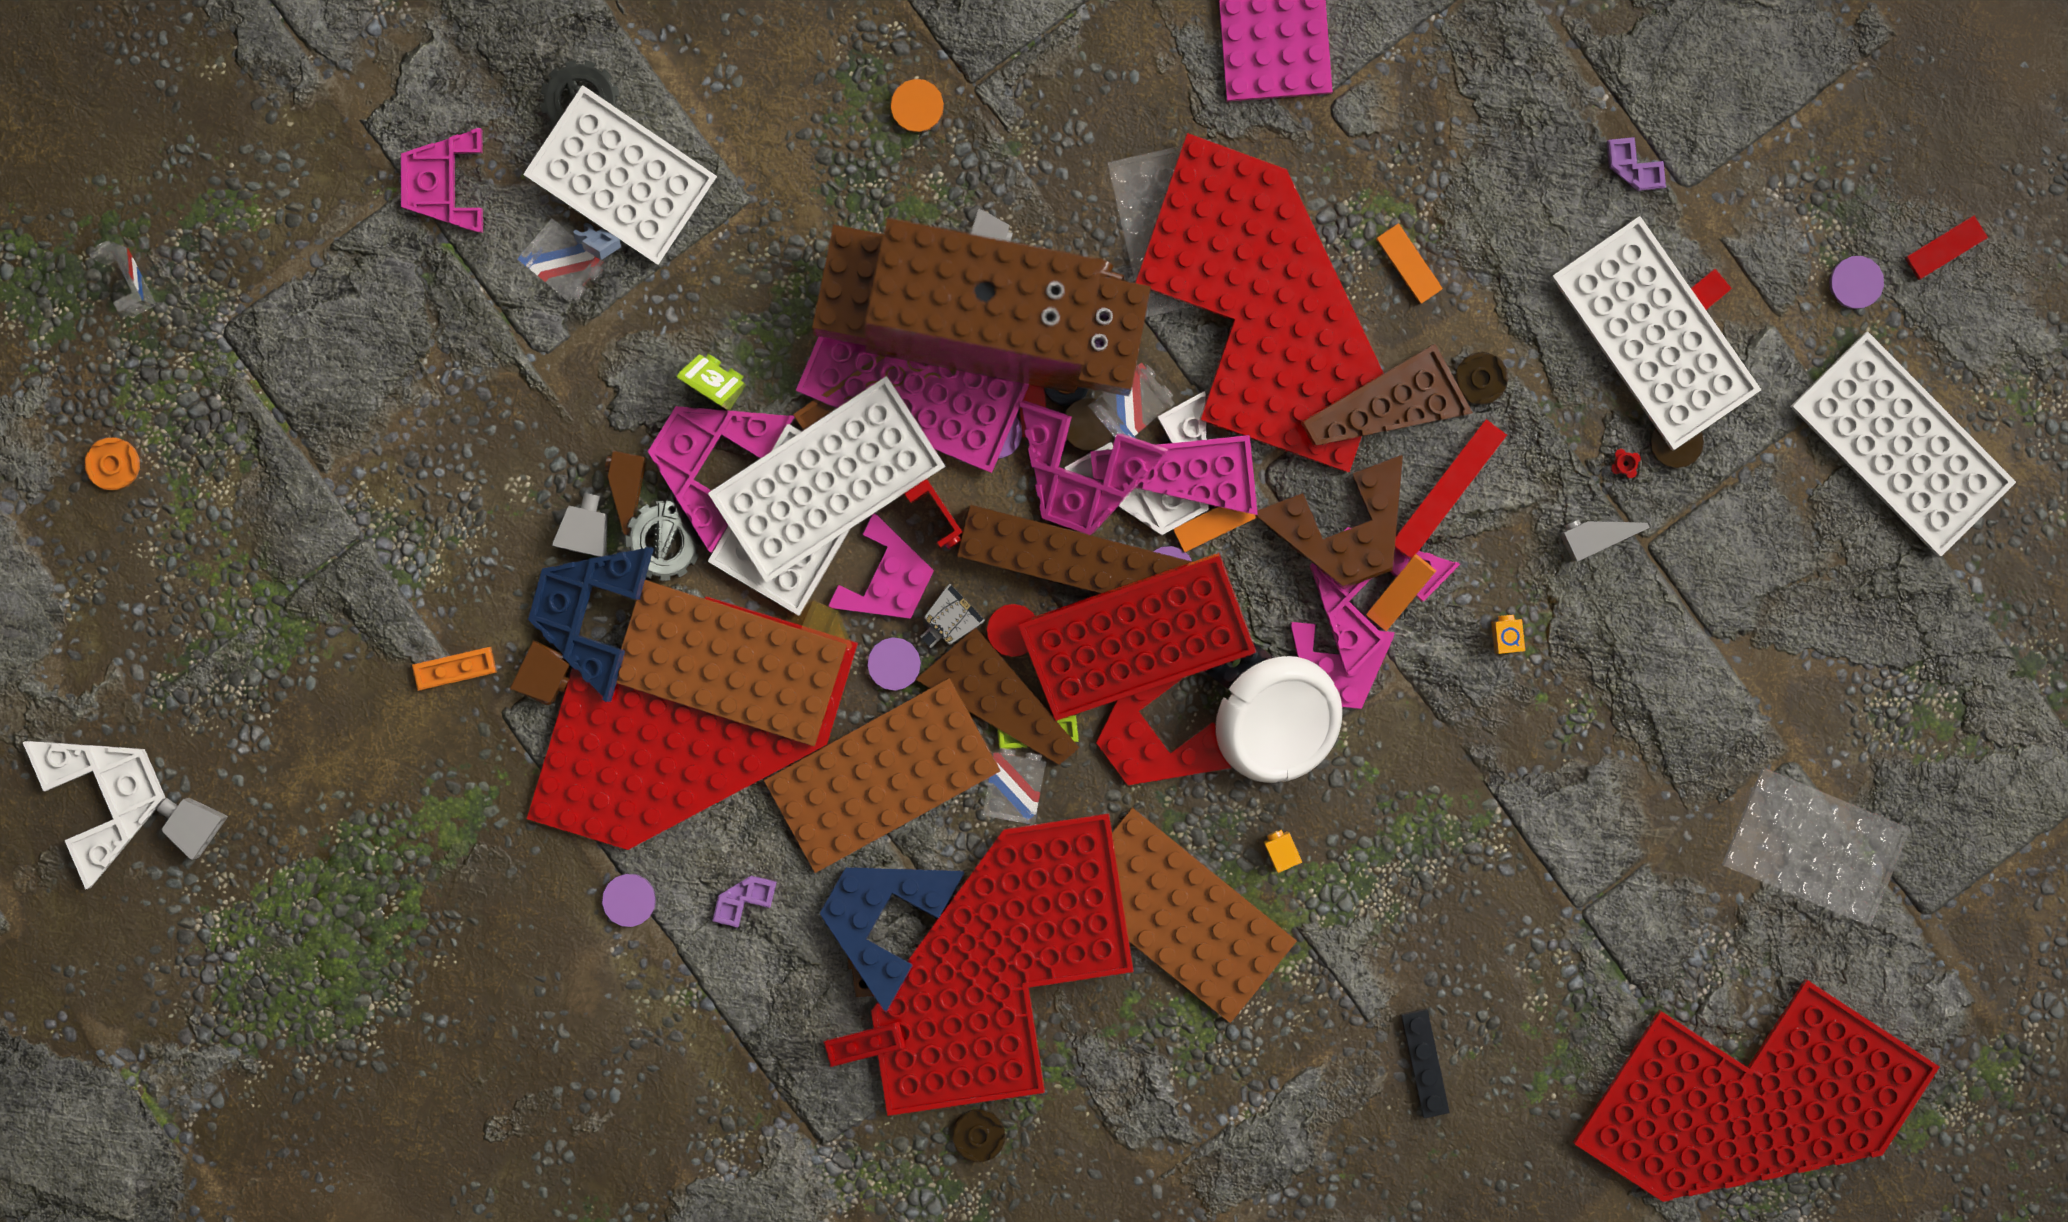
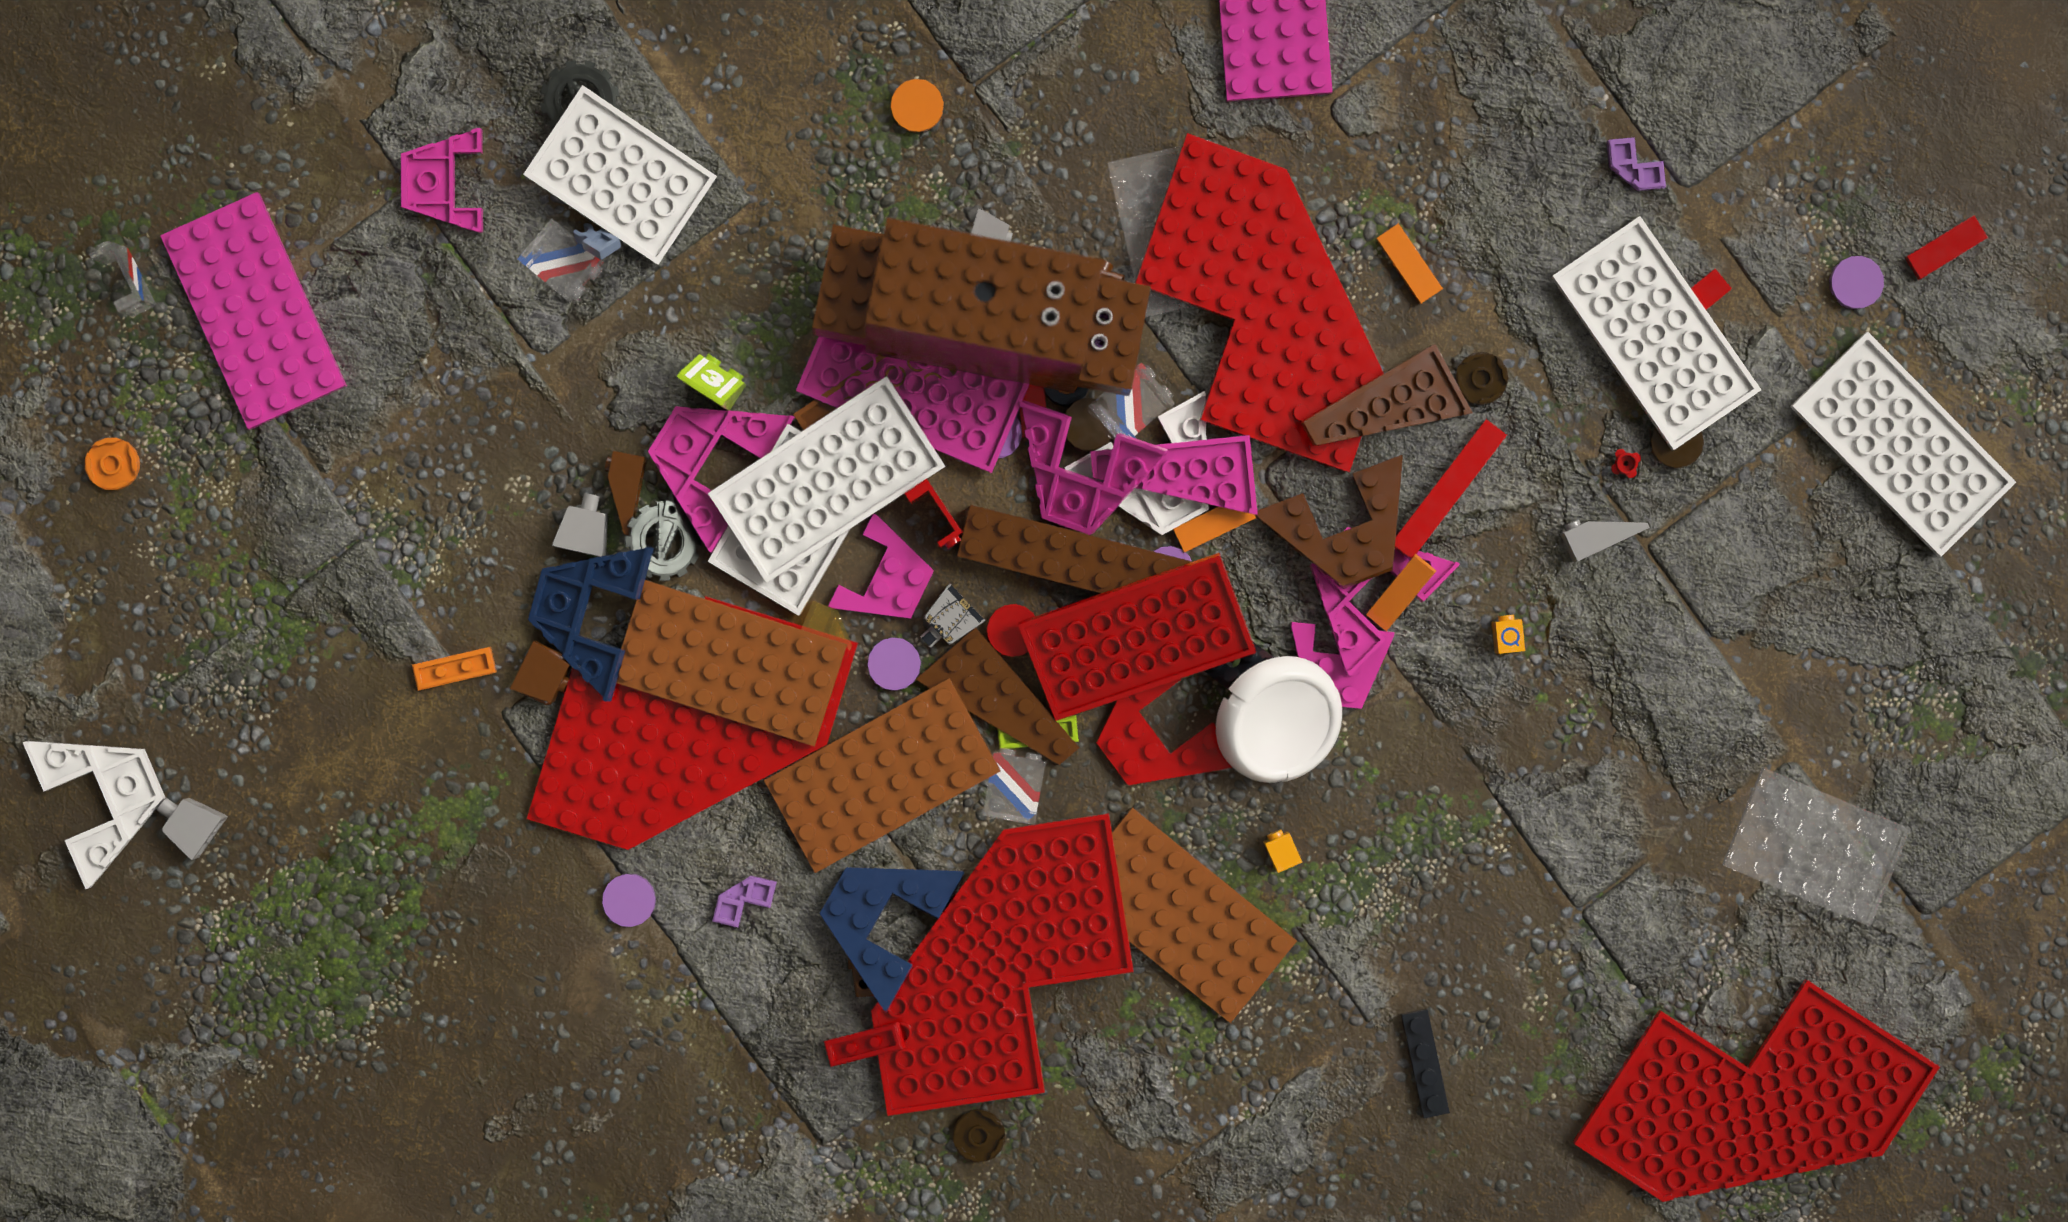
none -> dark pink plate [160,192,347,430]

